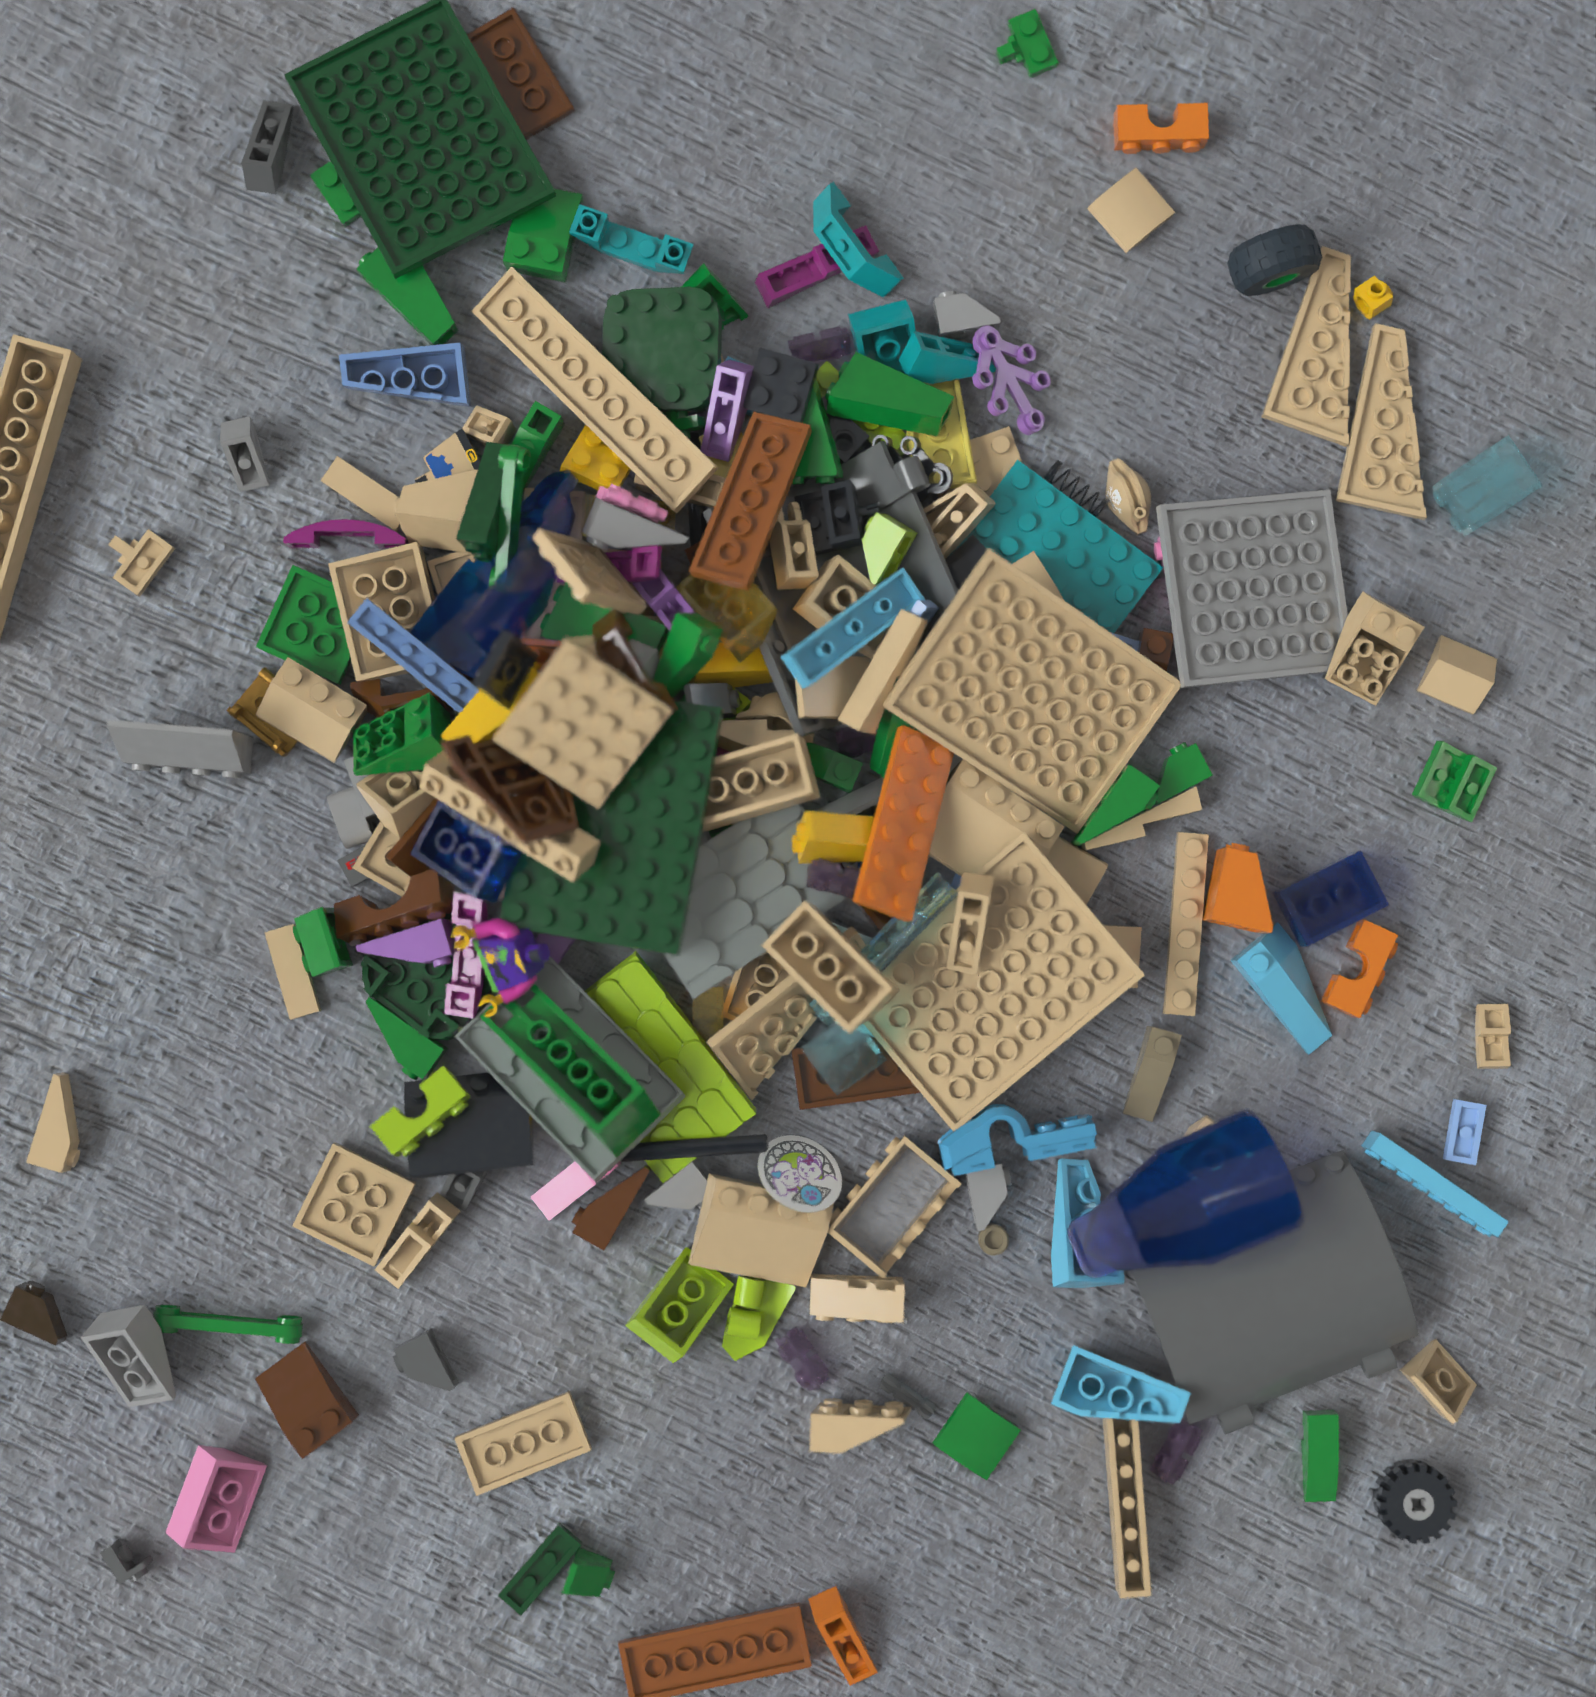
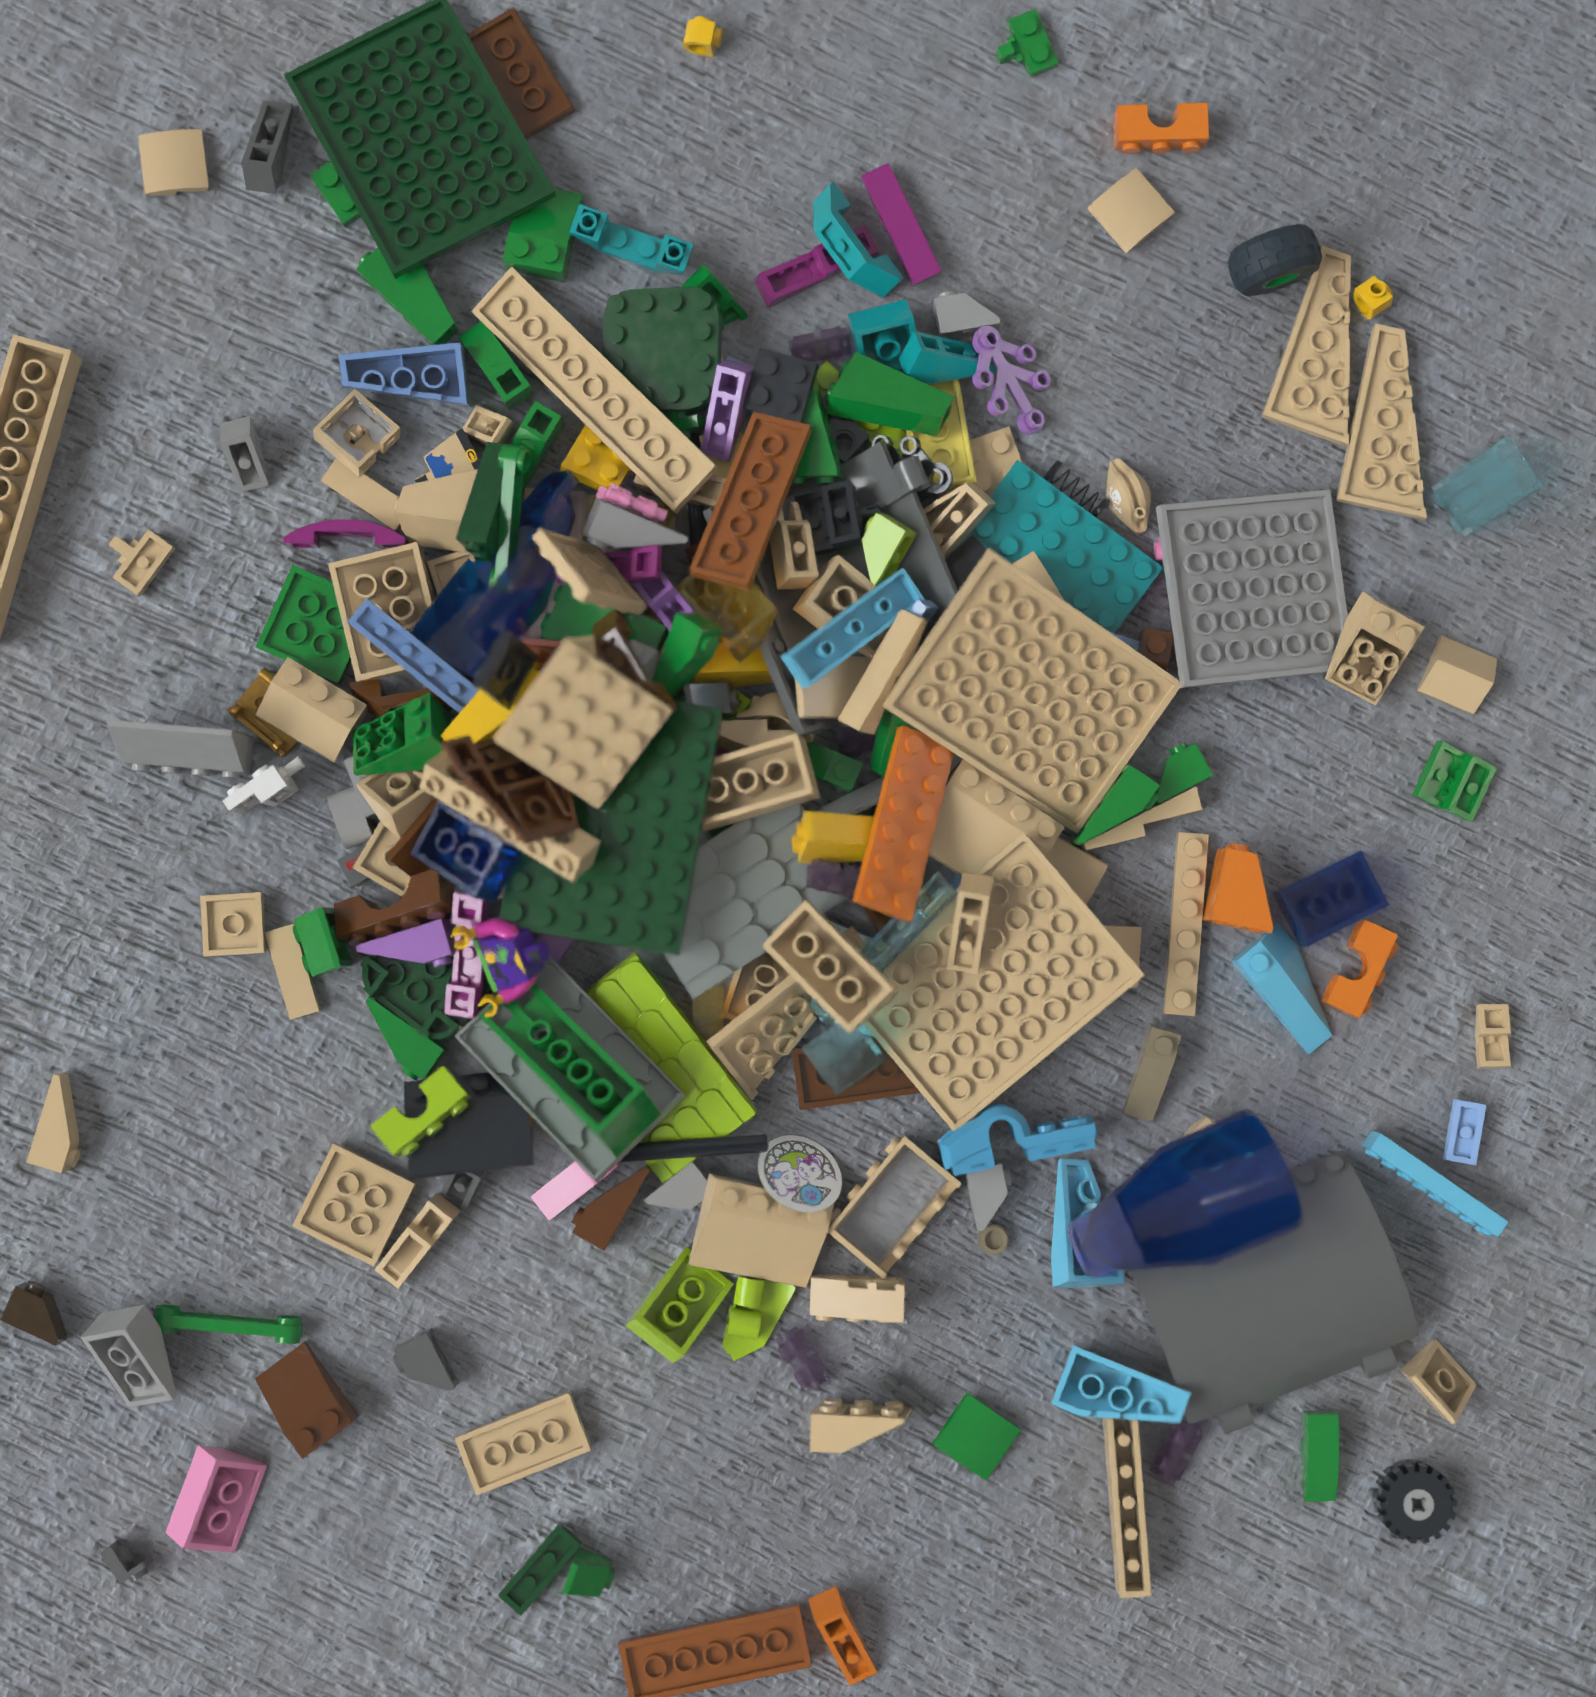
none -> tan slope [138,129,209,196]
none -> tan plate [200,892,267,957]
none -> white plate [222,756,305,814]
none -> tan piece [313,389,400,478]
none -> green slope [459,321,534,411]
none -> yellow plate [683,16,723,57]
none -> magenta slope [861,163,942,287]

